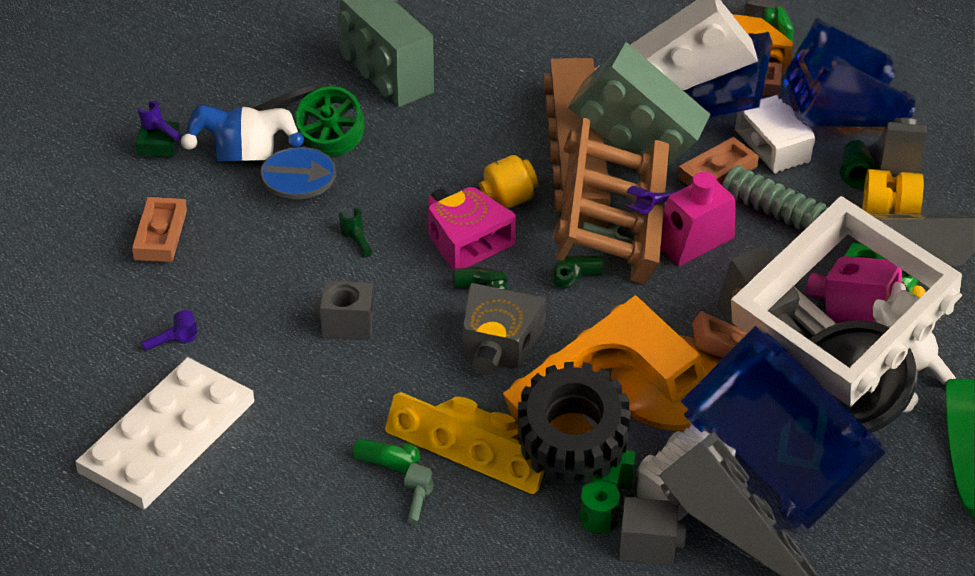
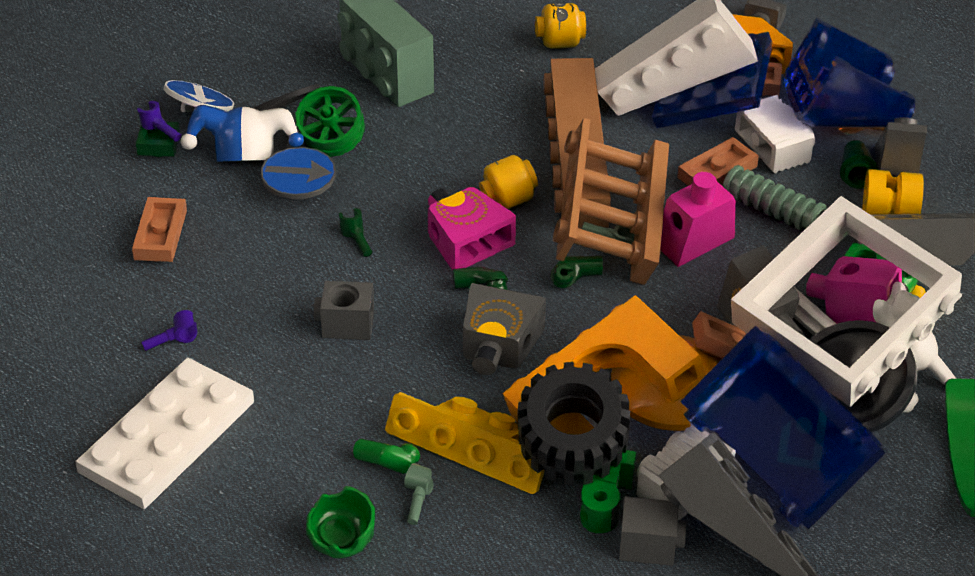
sand green brick [568,42,710,166] -> none
dark purple hand [626,186,679,214] -> none
green arm [763,5,794,42] -> none
none -> piece [163,80,234,112]
none -> green hair [306,486,375,559]
none -> yellow head [535,3,586,49]

